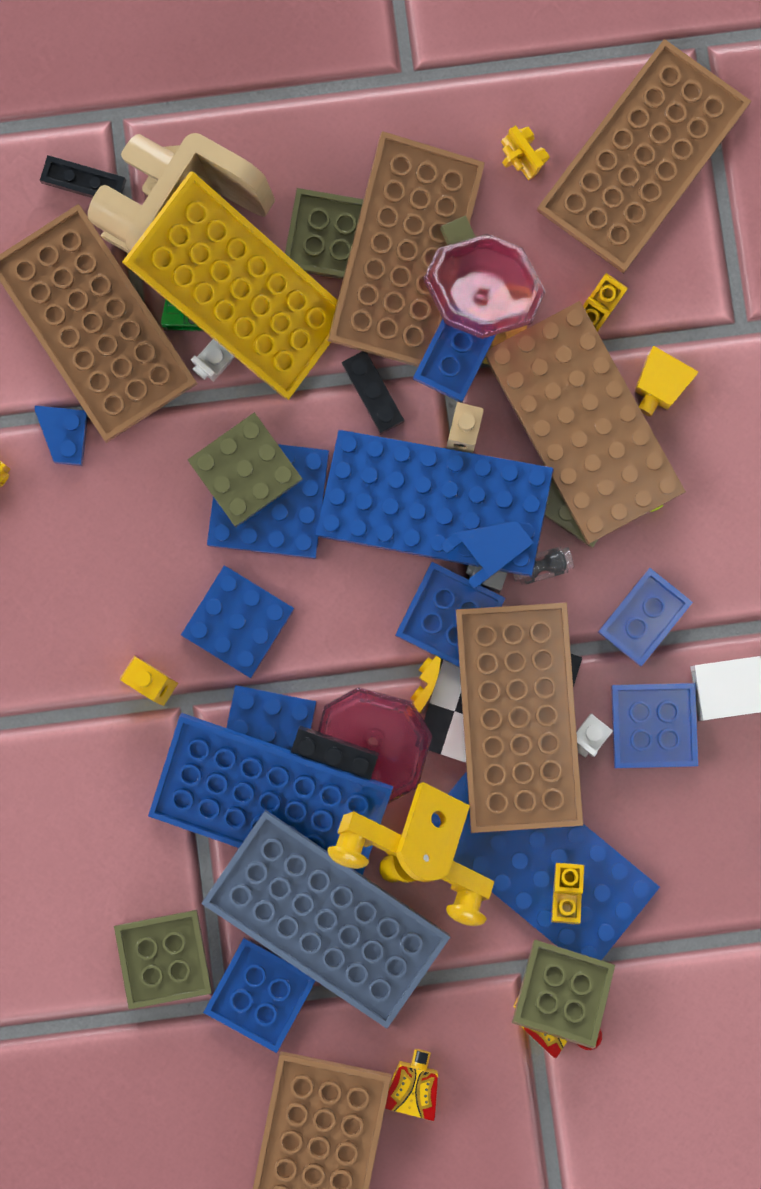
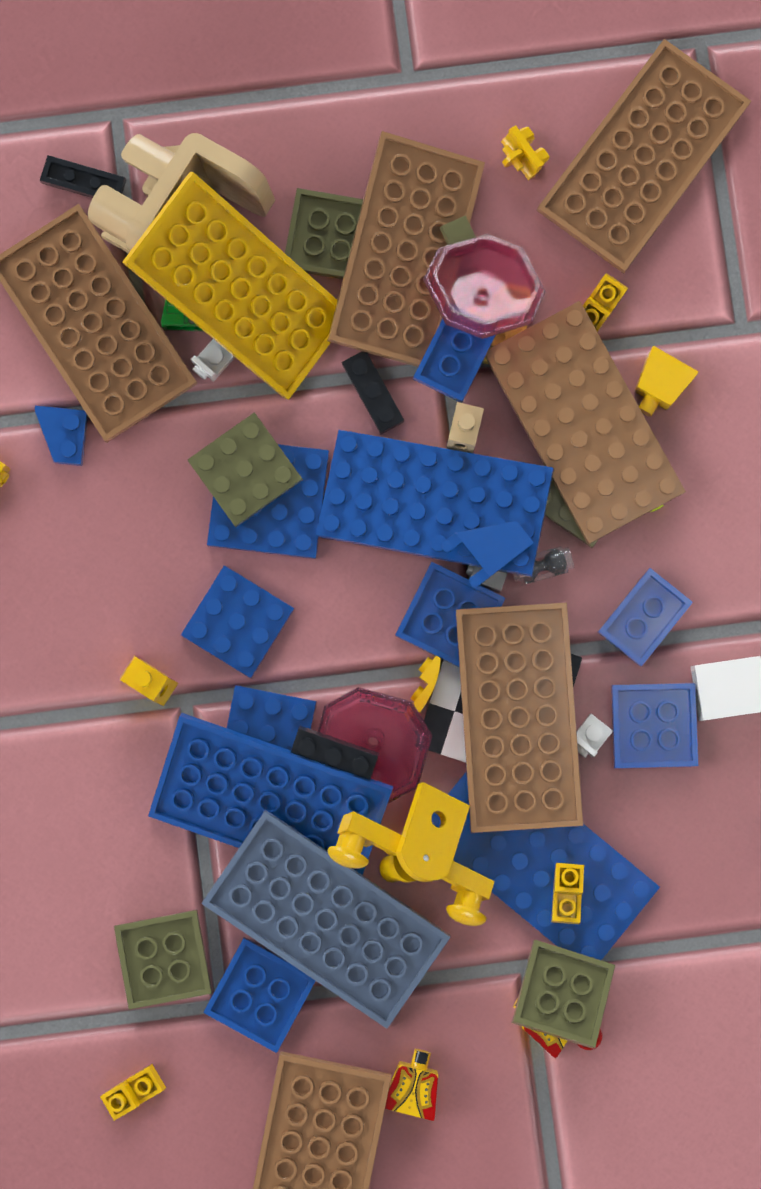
none -> yellow slope [100,1064,166,1121]

